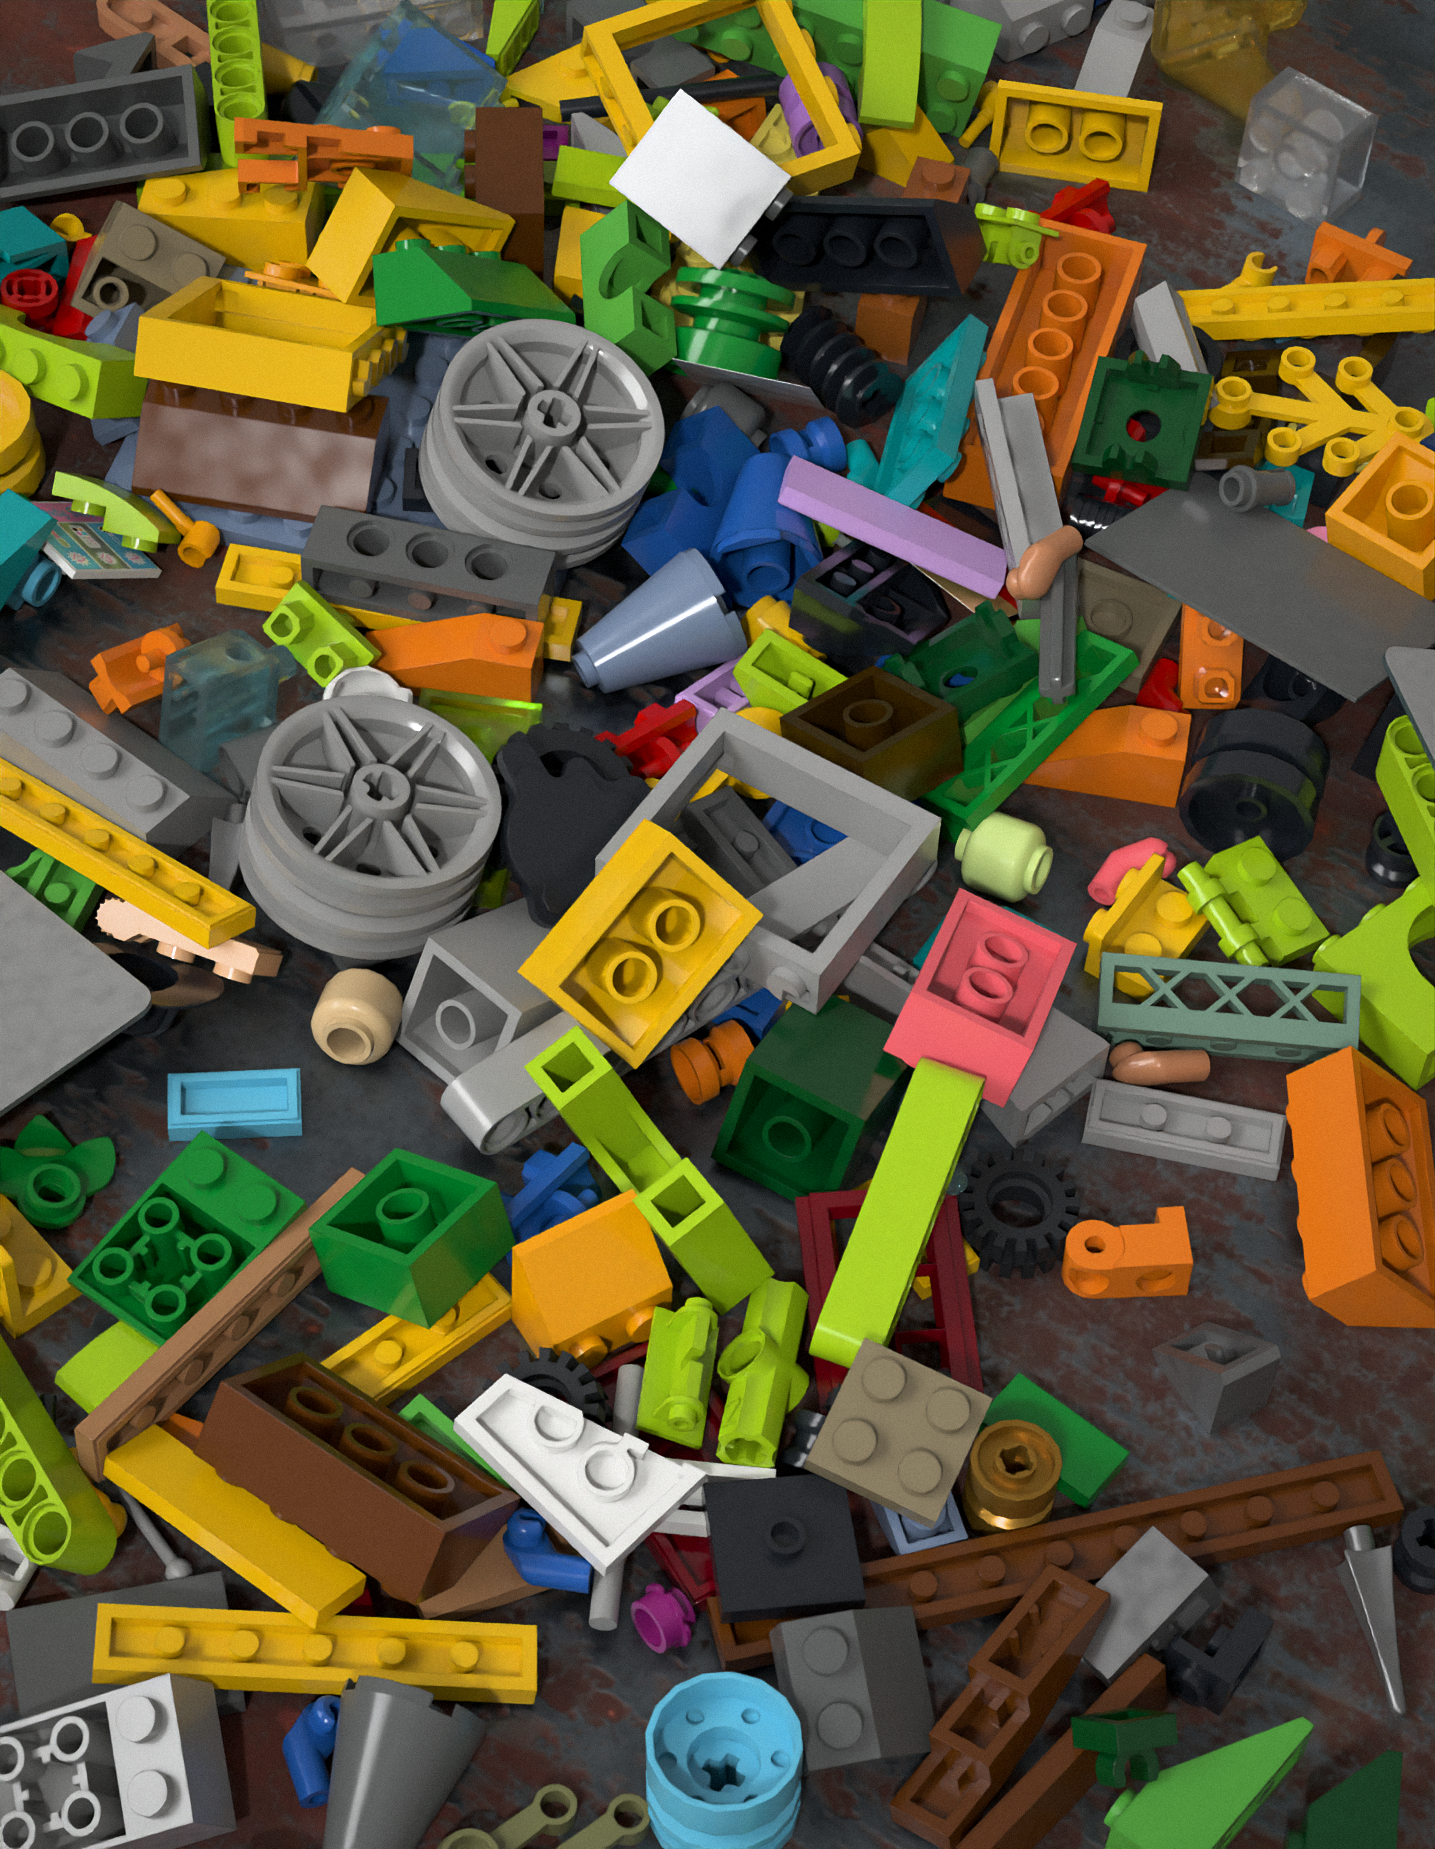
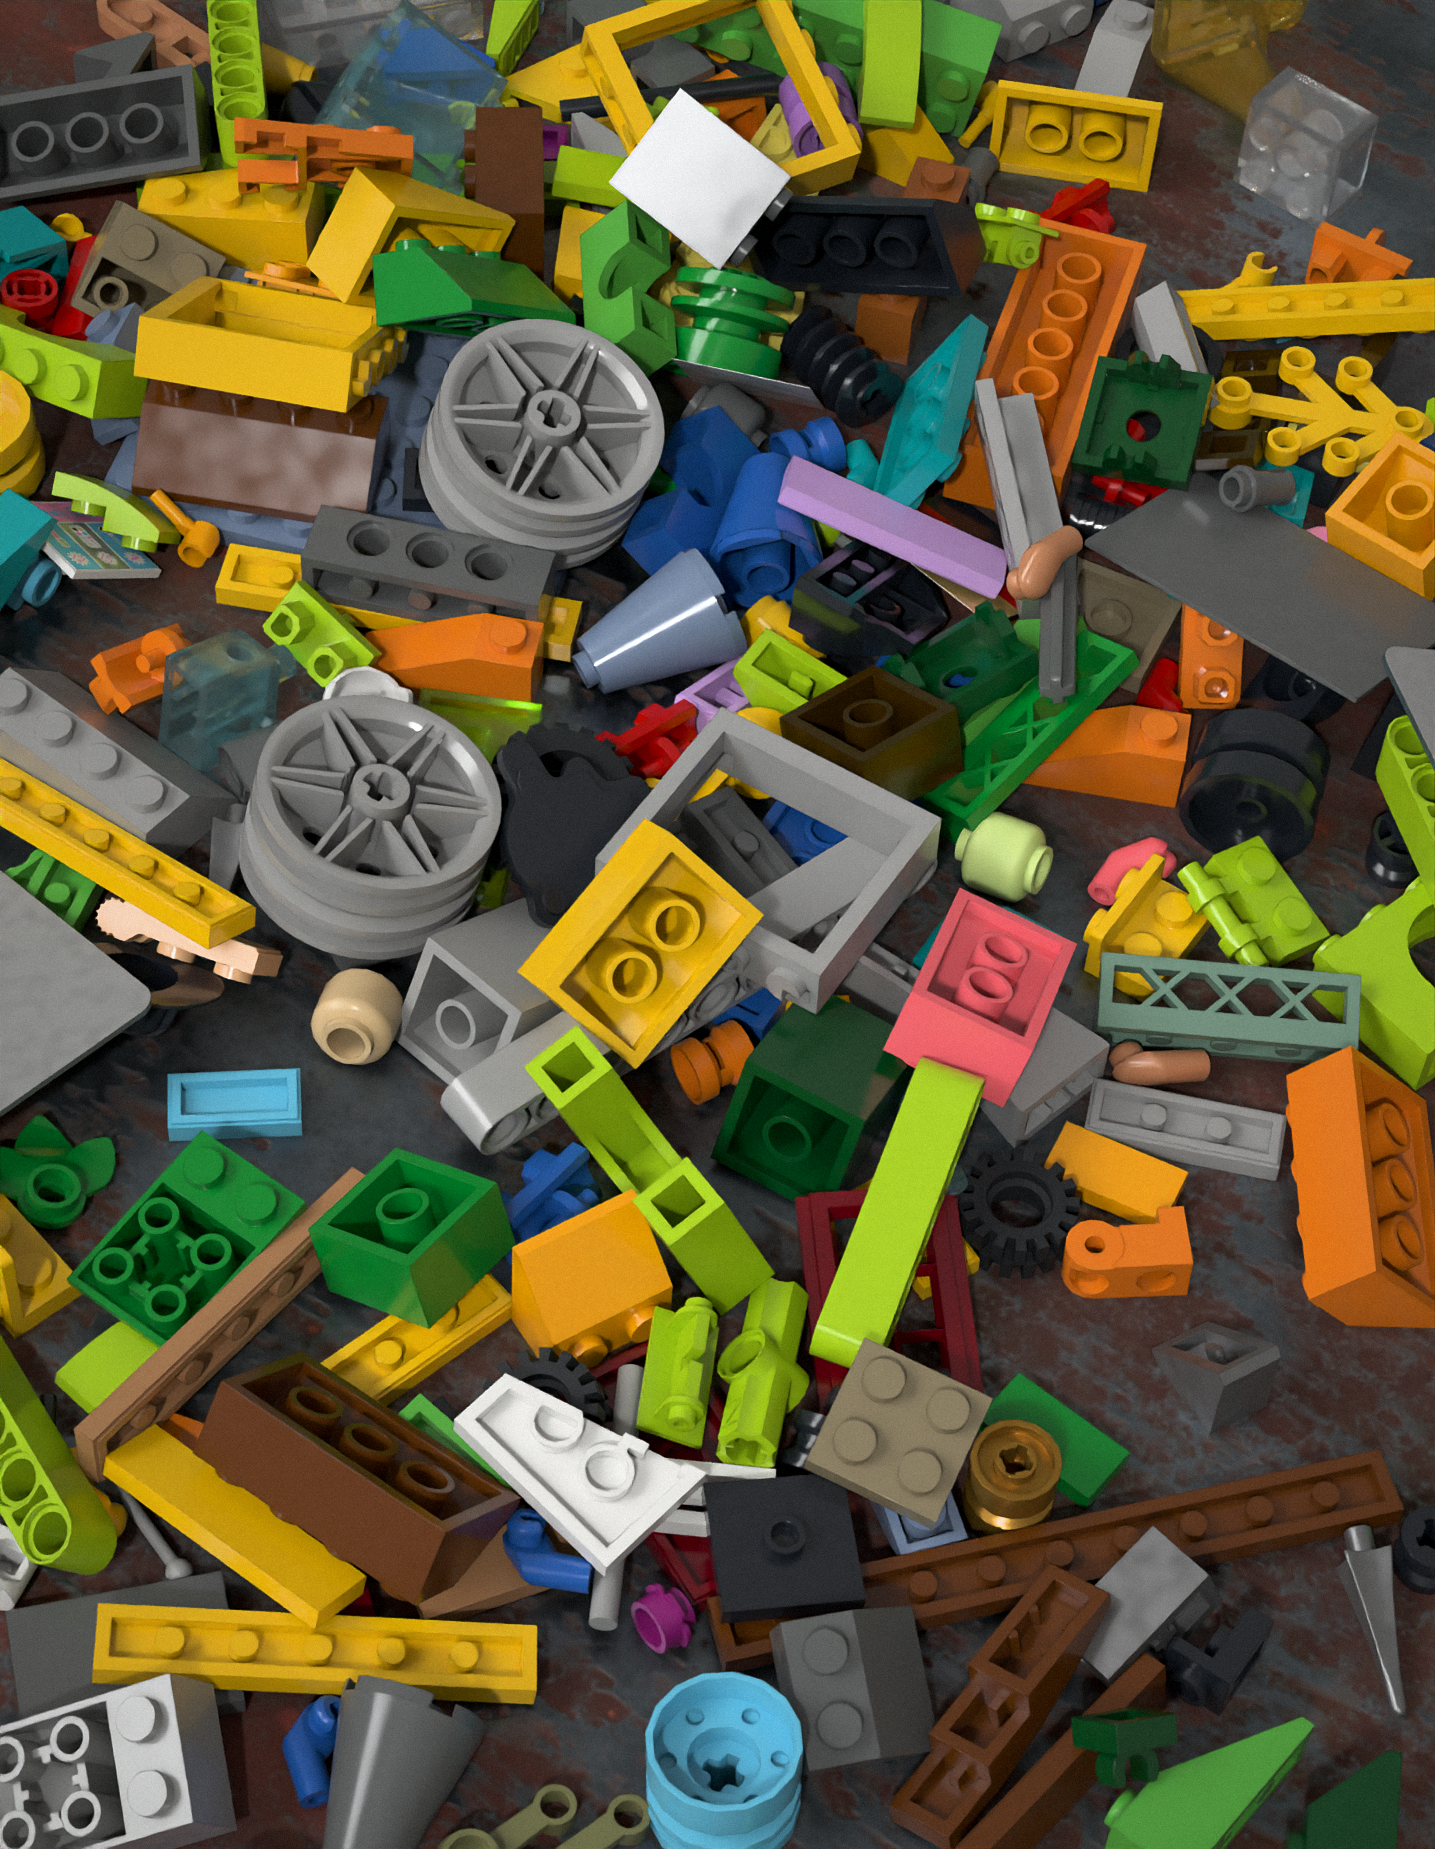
none -> light orange tile [1044,1121,1188,1224]

